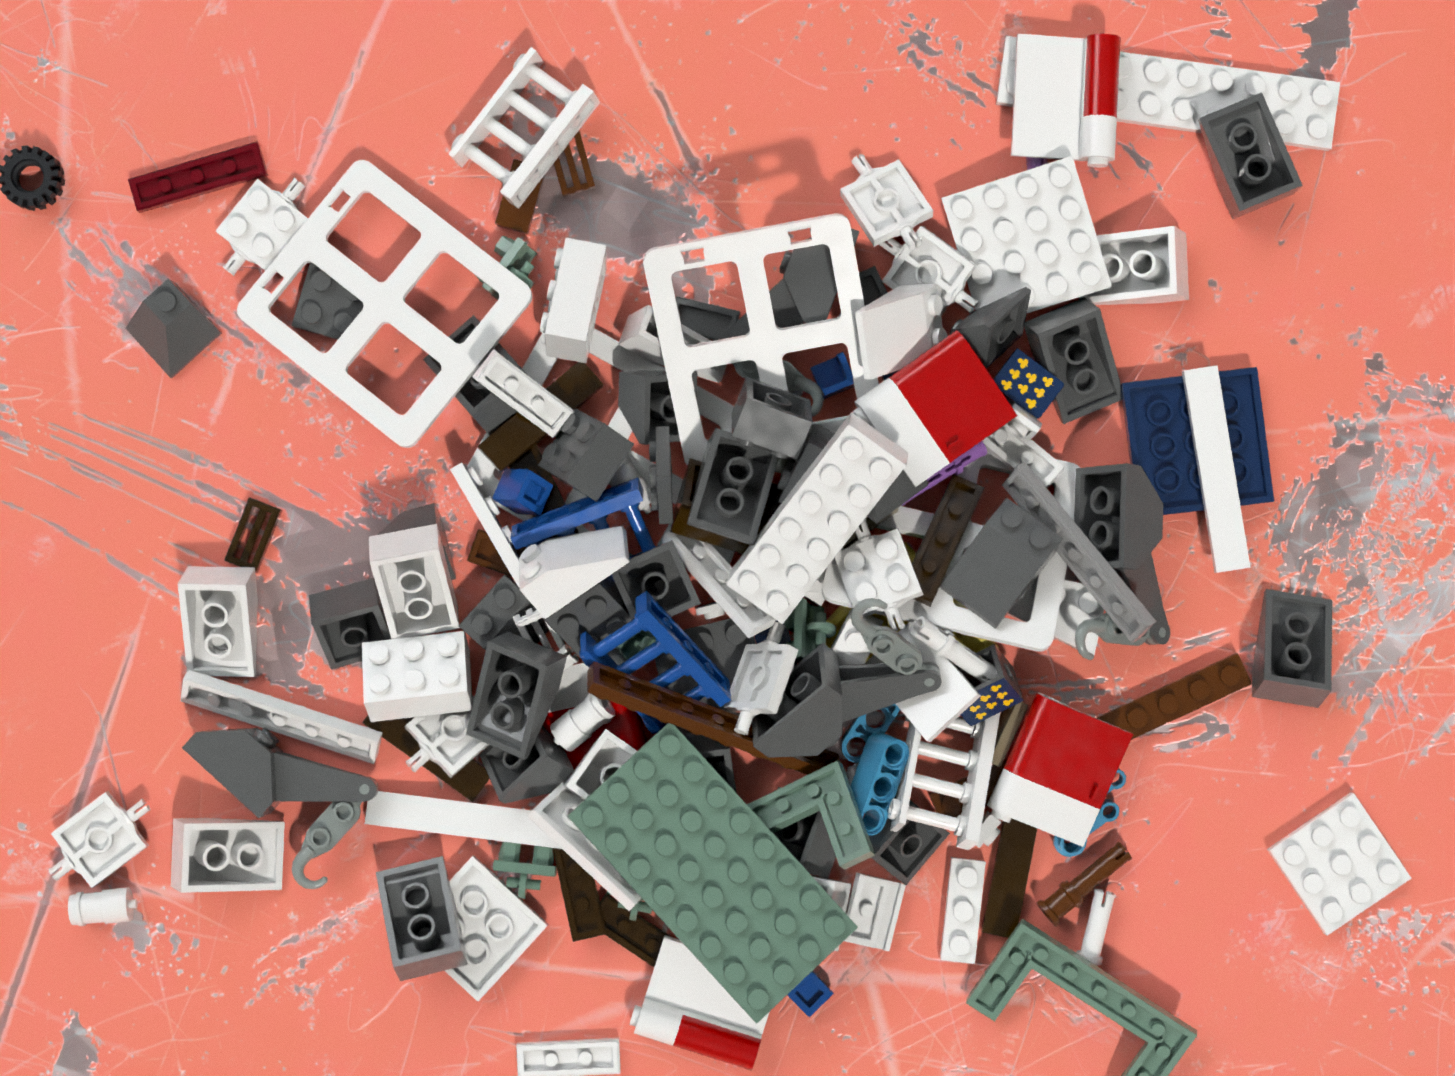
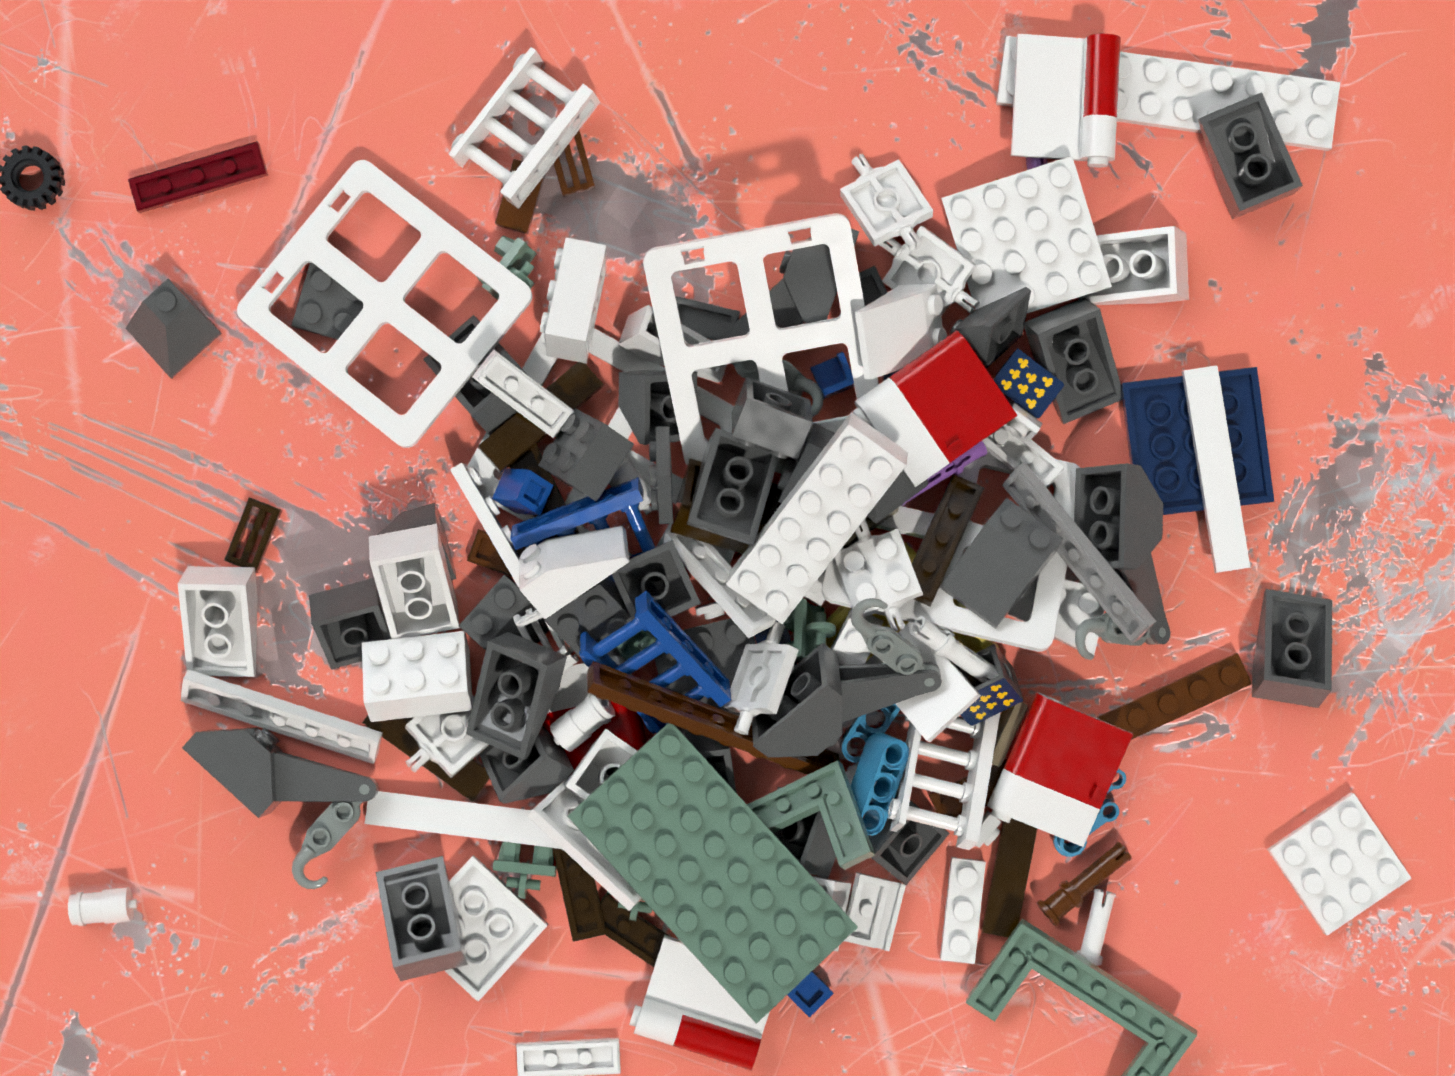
white plate [48,791,151,888] -> none
white slope [171,818,285,893] -> none
white plate [216,178,308,276] -> none

